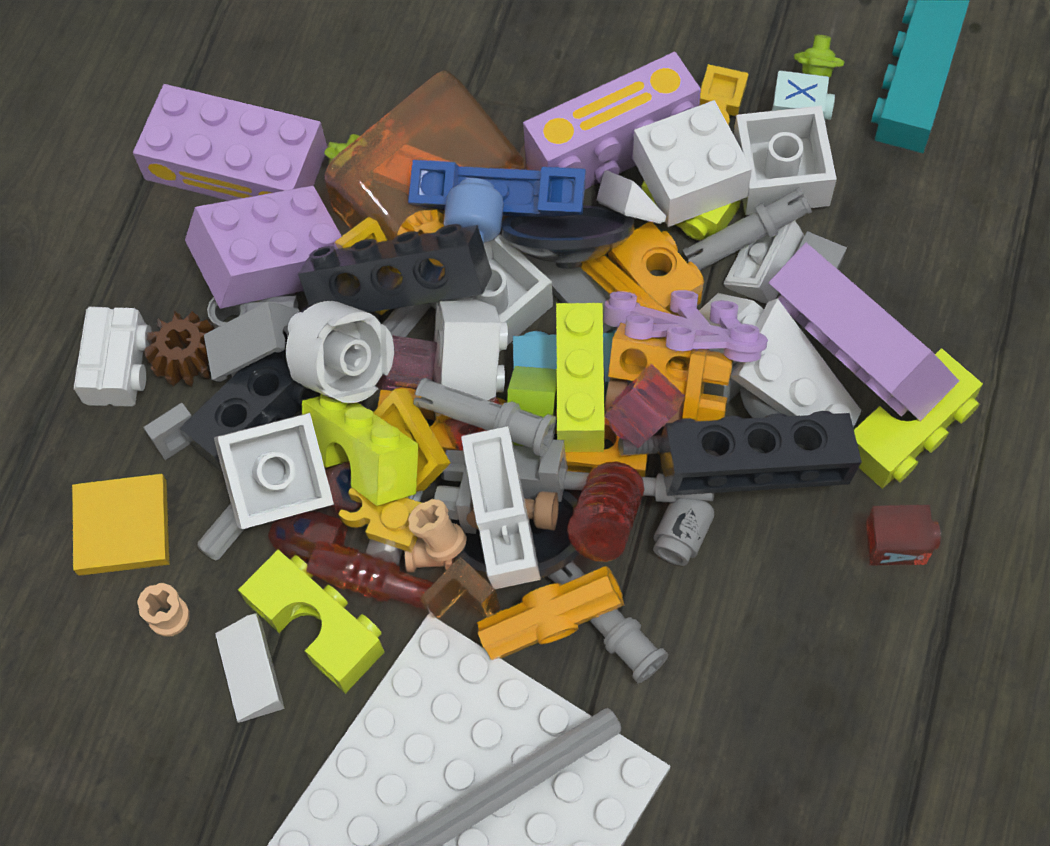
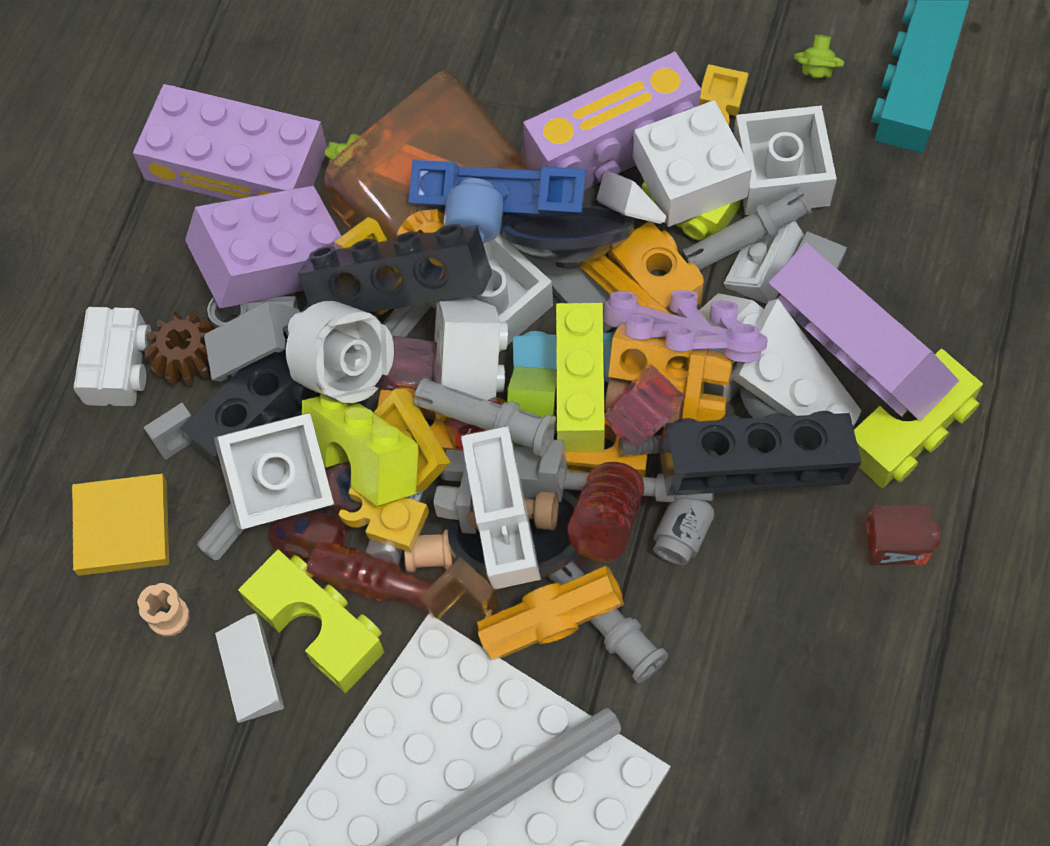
light nougat bush [408,499,467,562] -> none
light aqua brick [772,71,835,120] -> none

